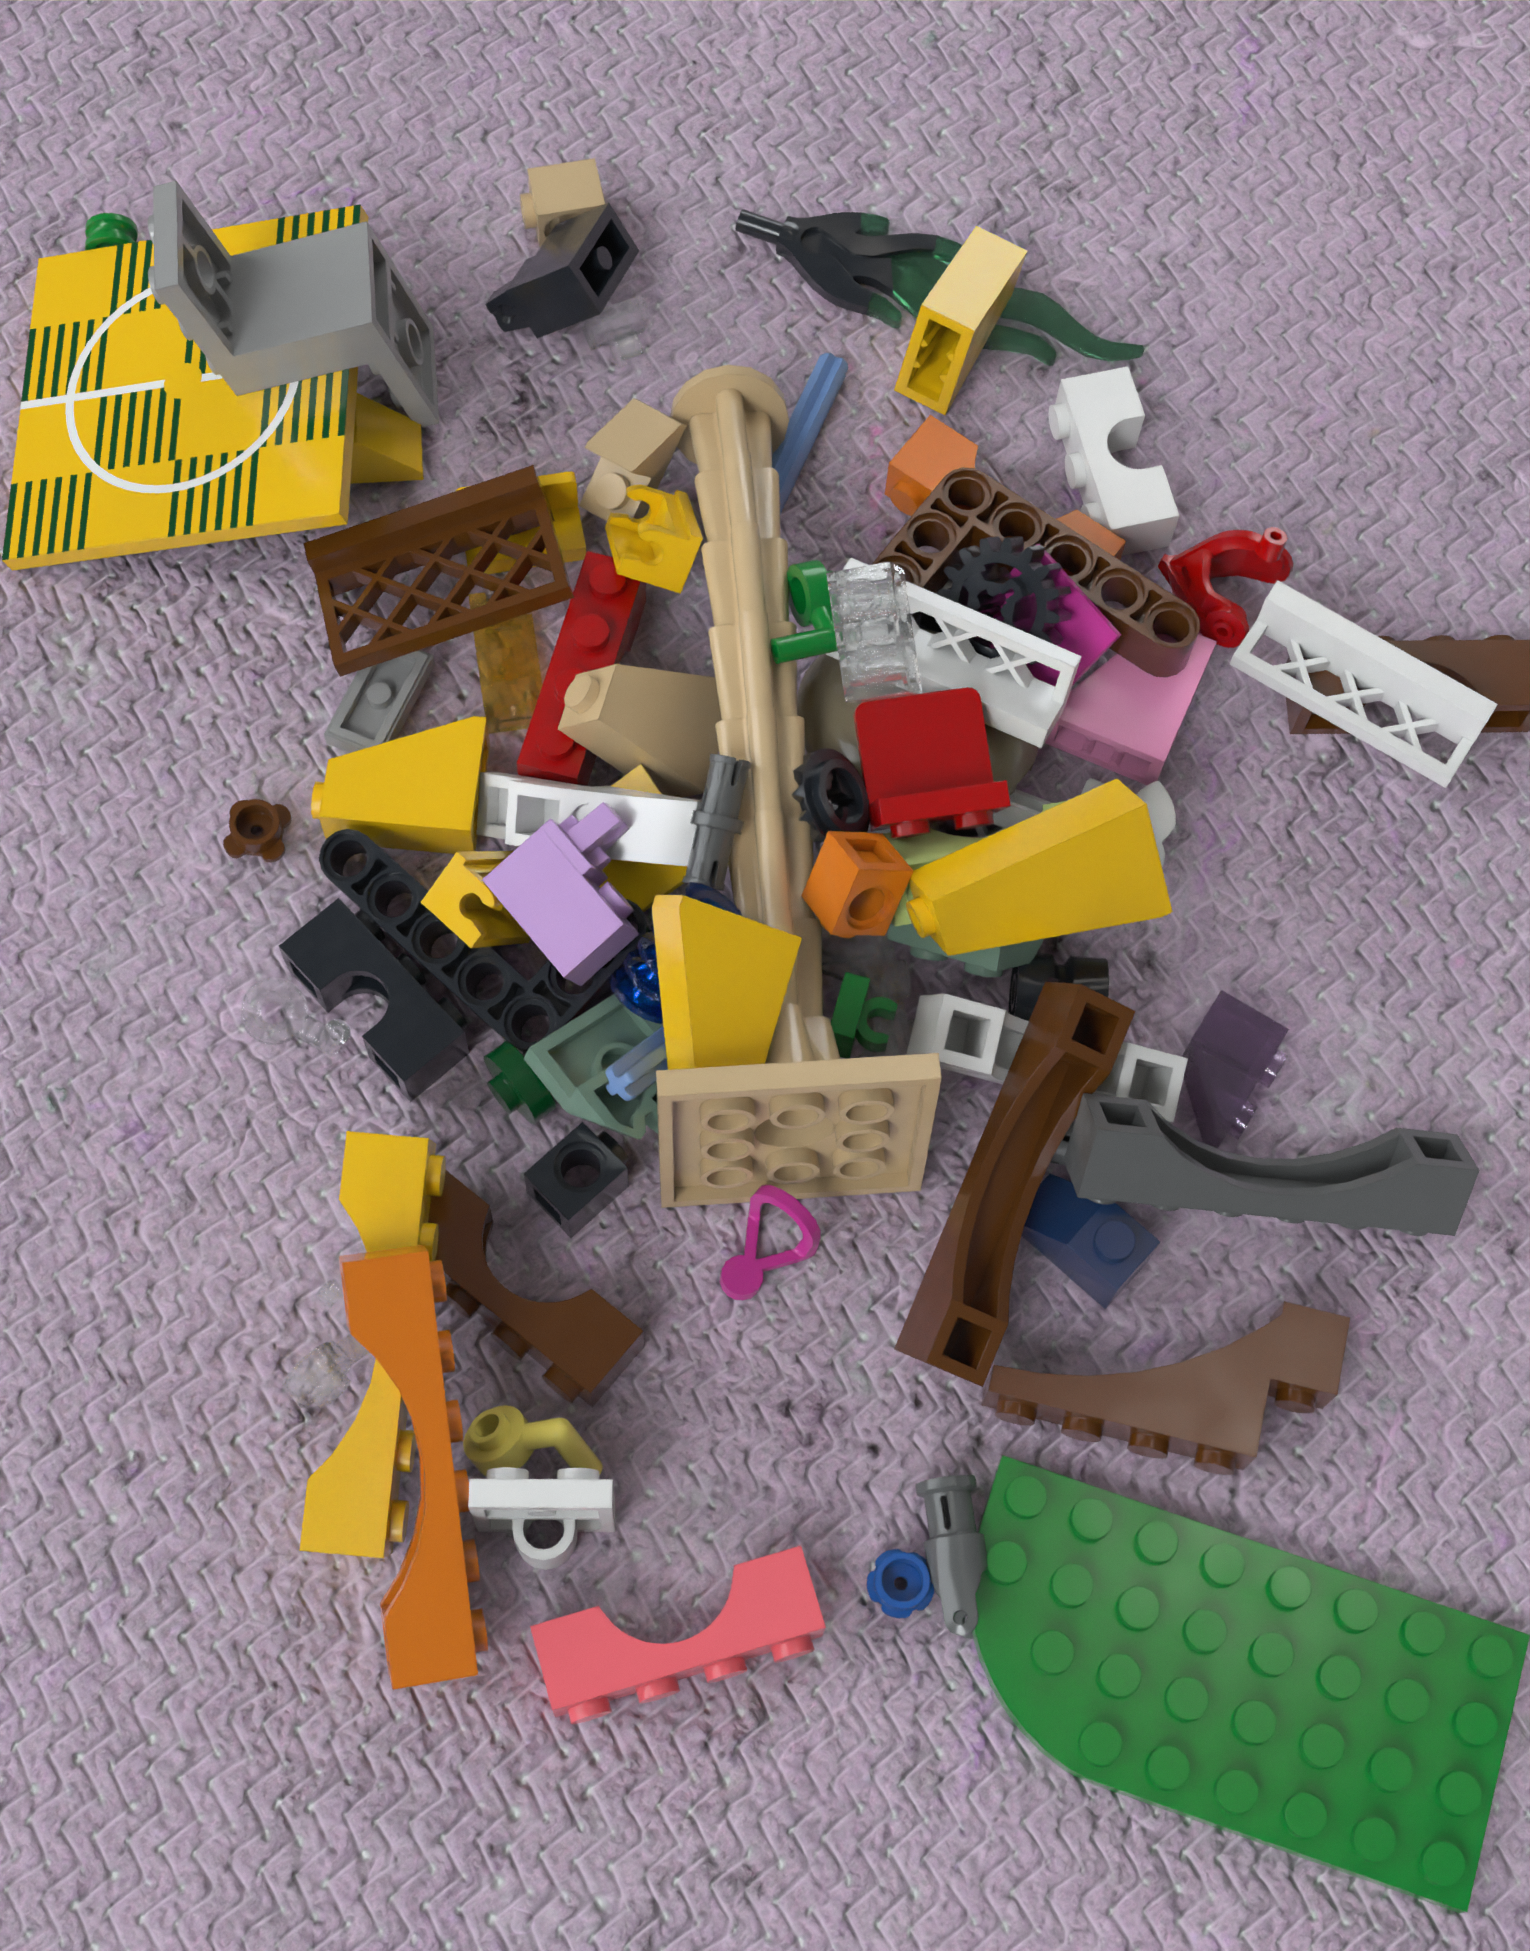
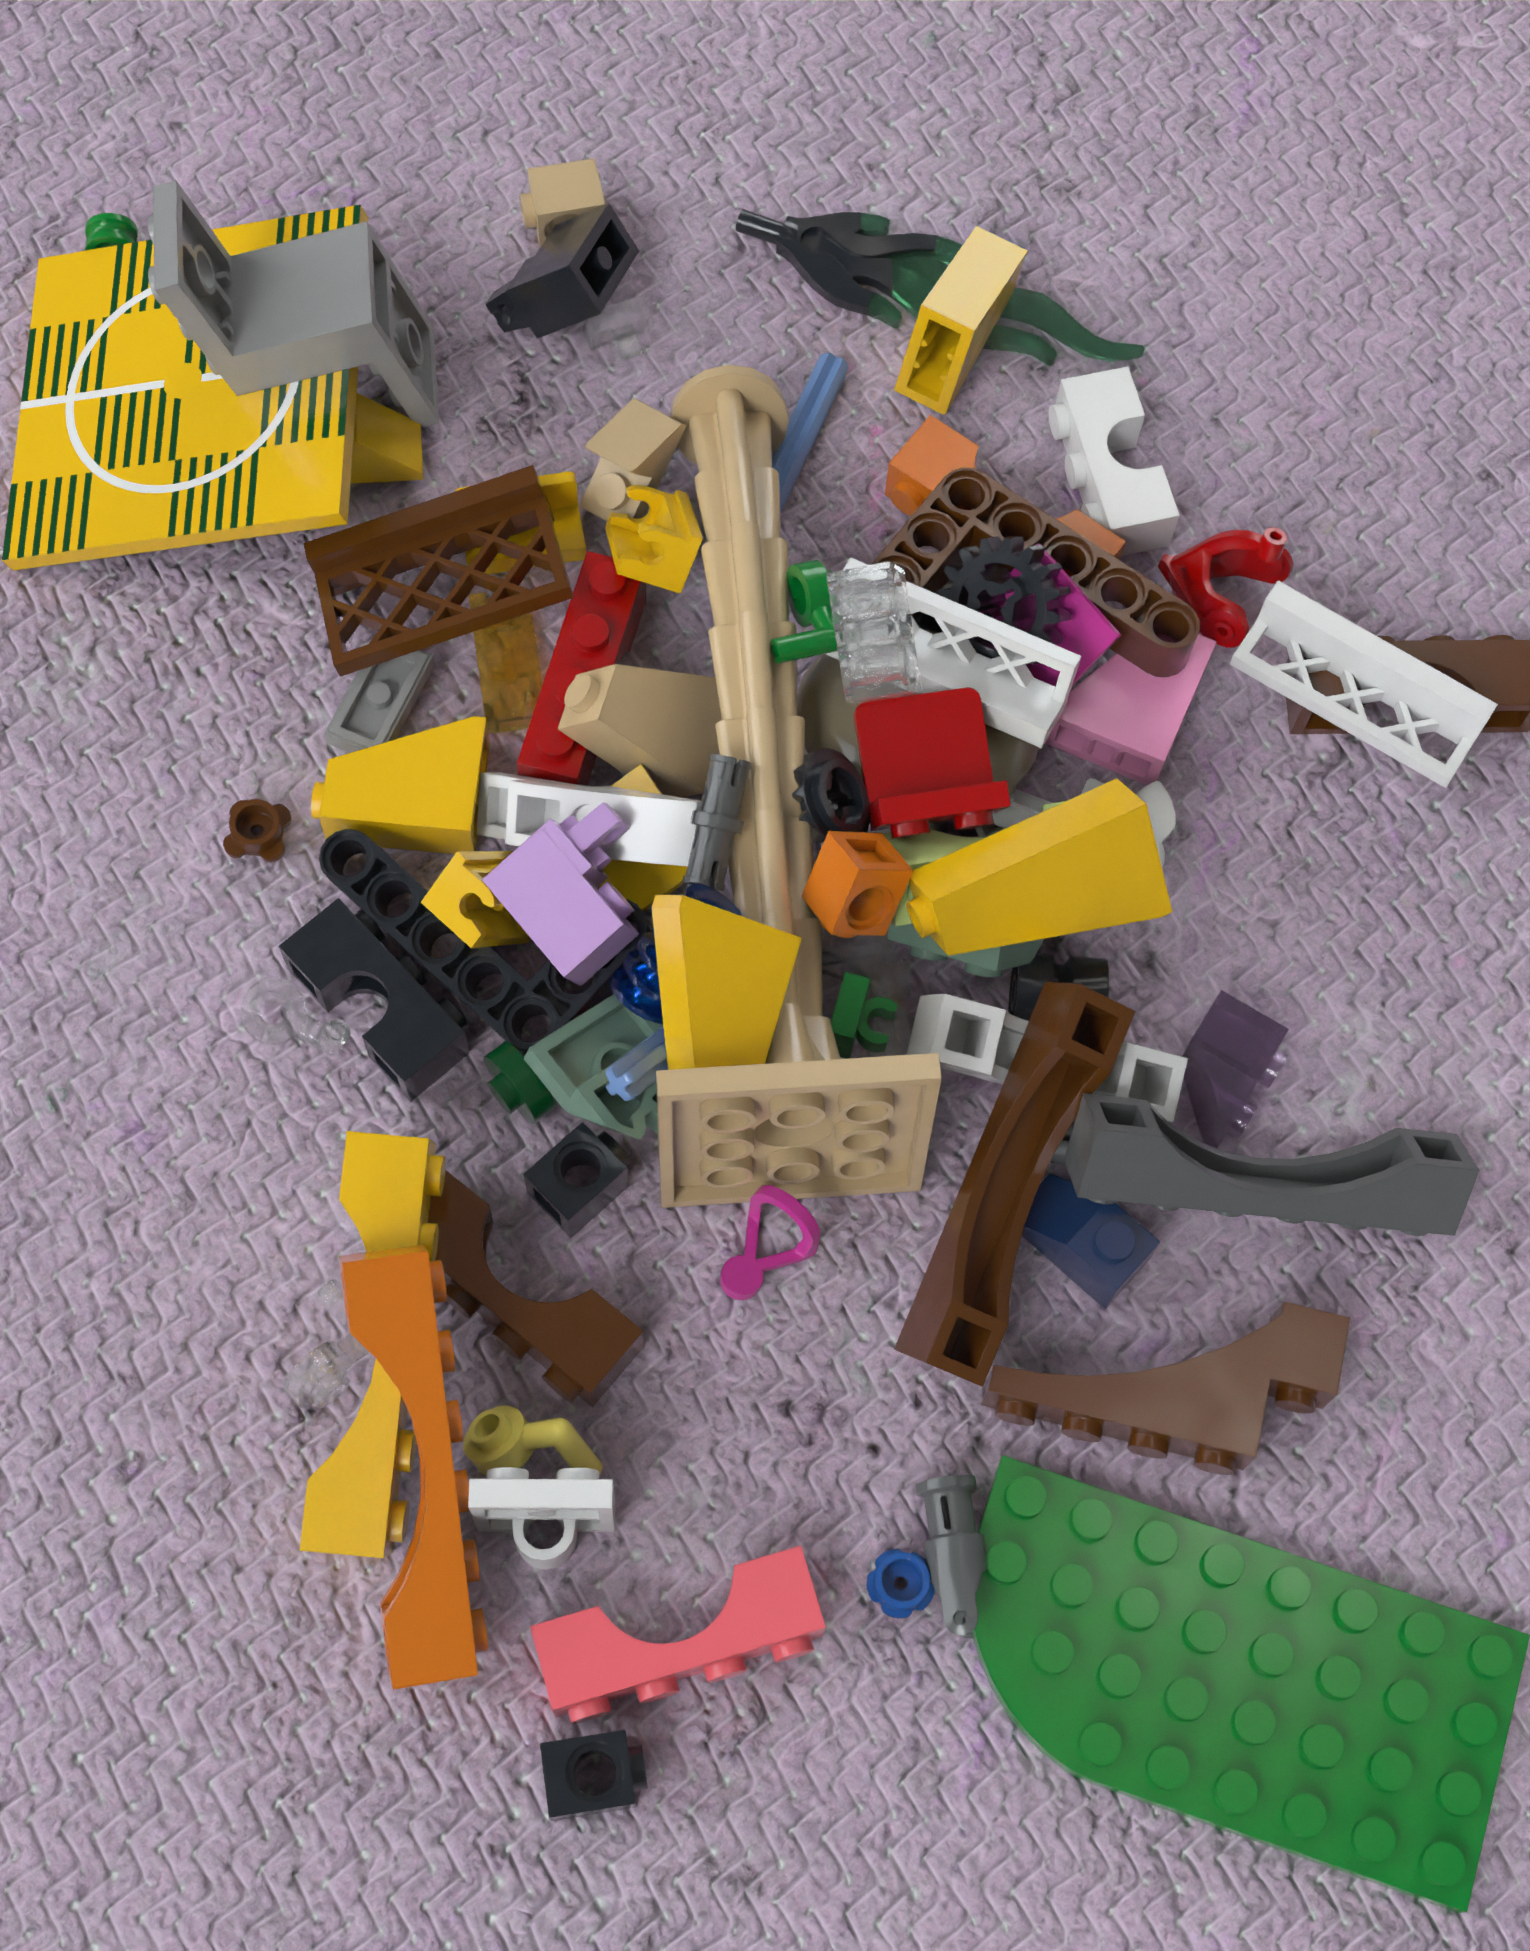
none -> black brick [540,1730,648,1821]

